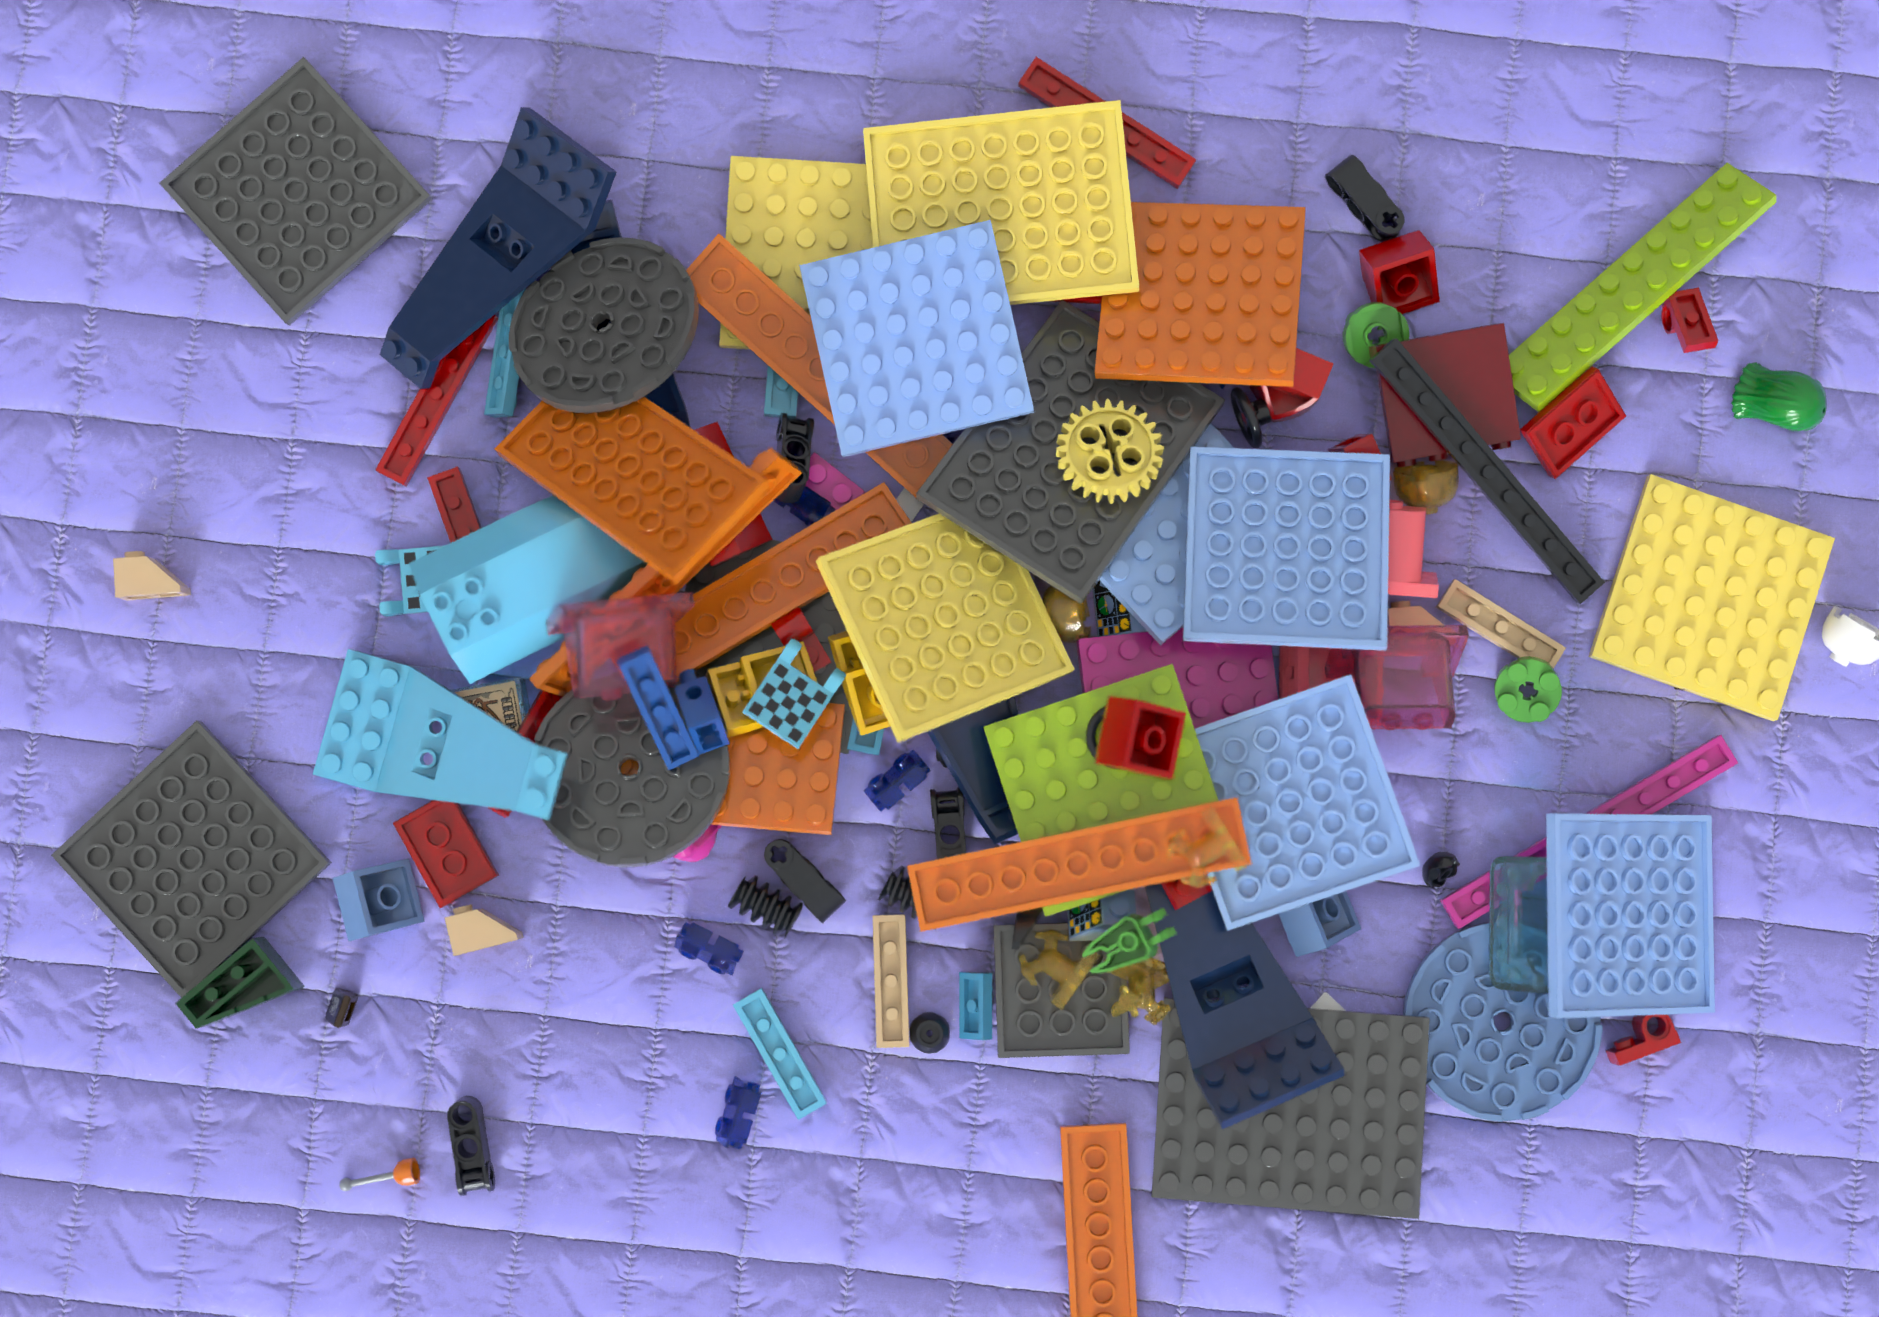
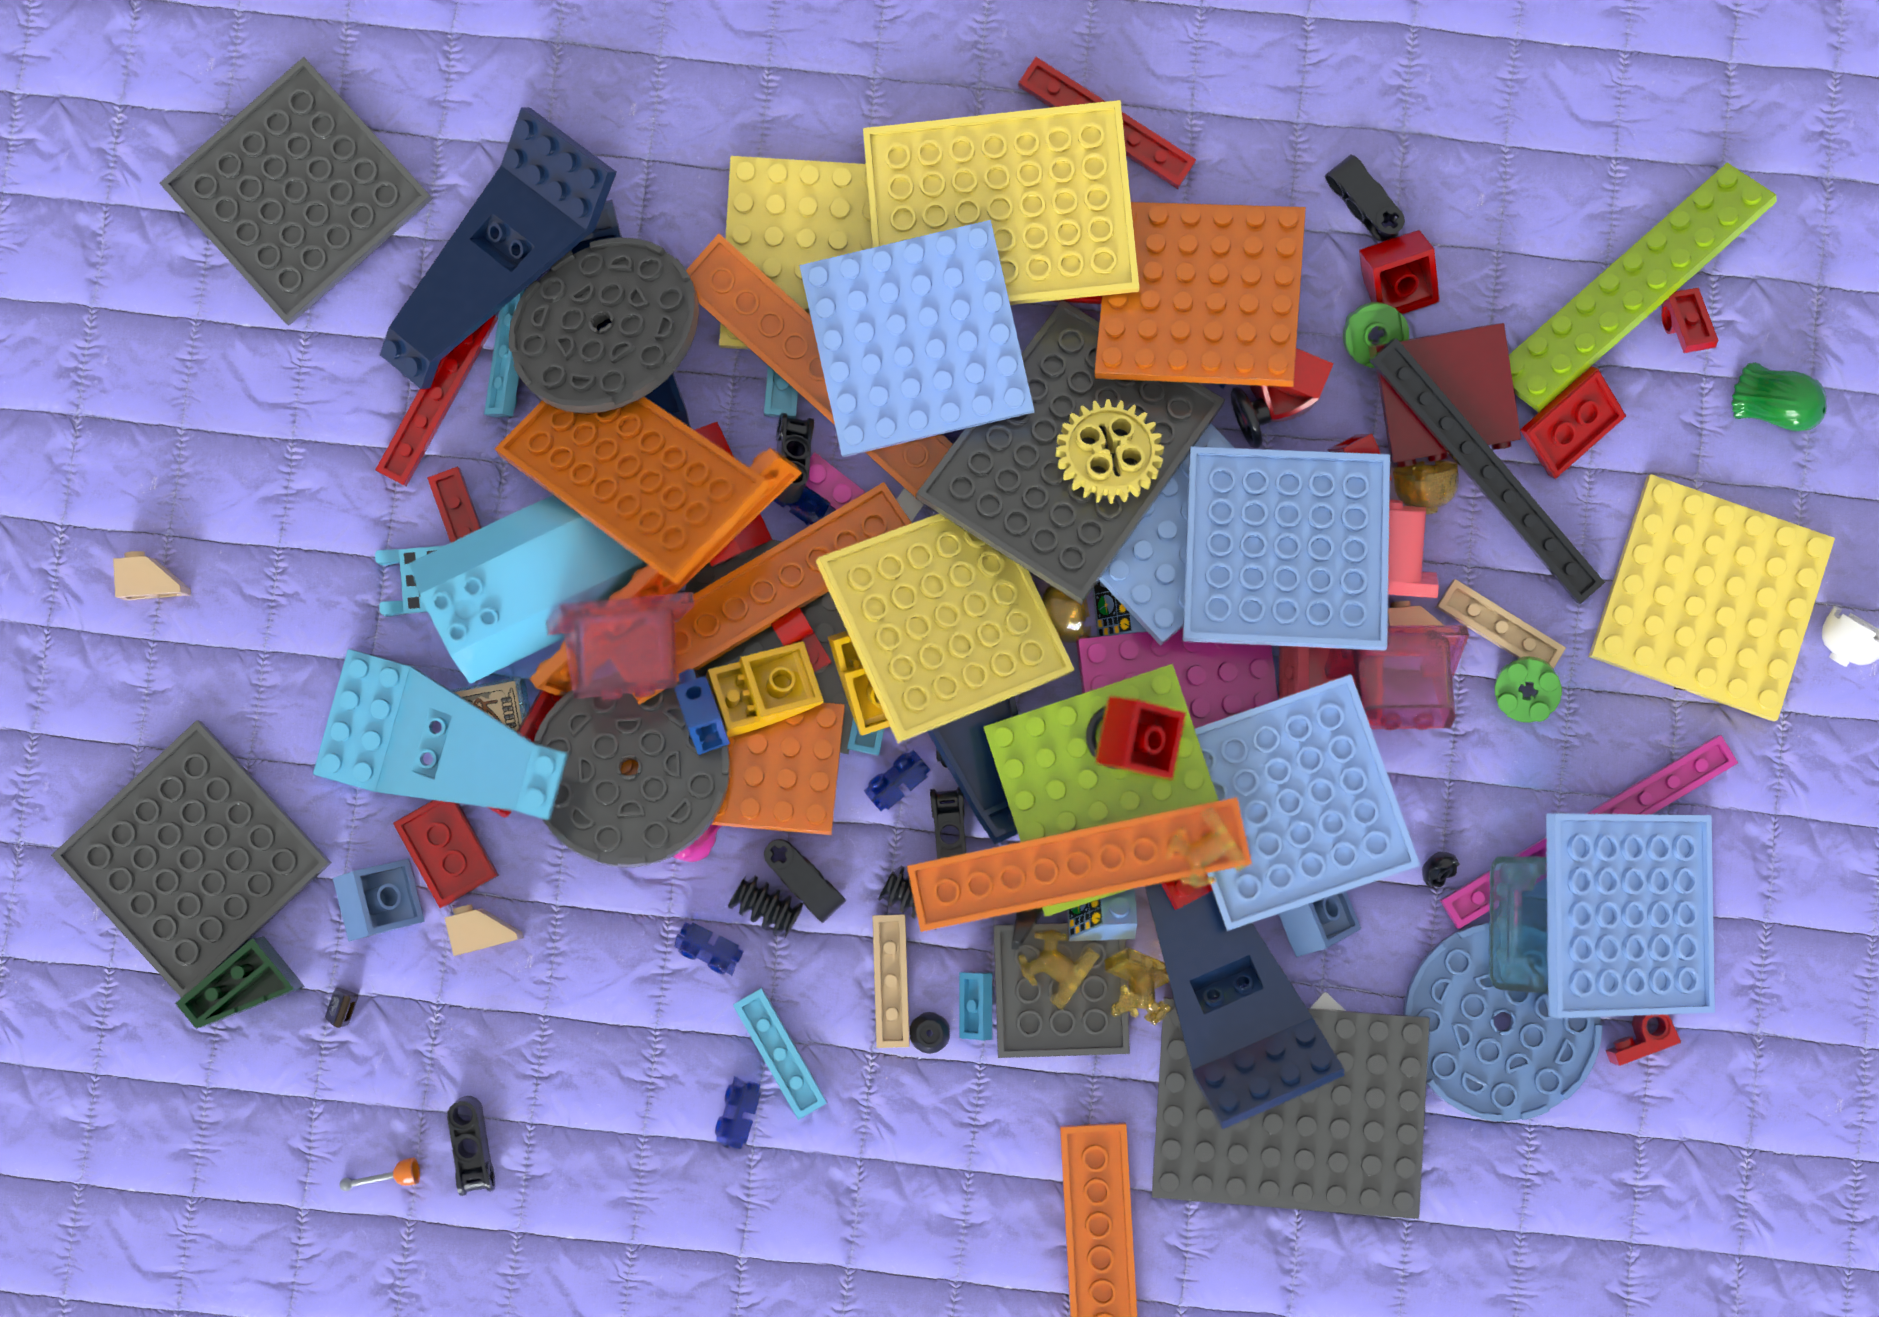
blue plate [616,645,699,771] -> none
medium azure flag [742,639,846,749] -> none
bright green hinge [1082,908,1177,973] -> none

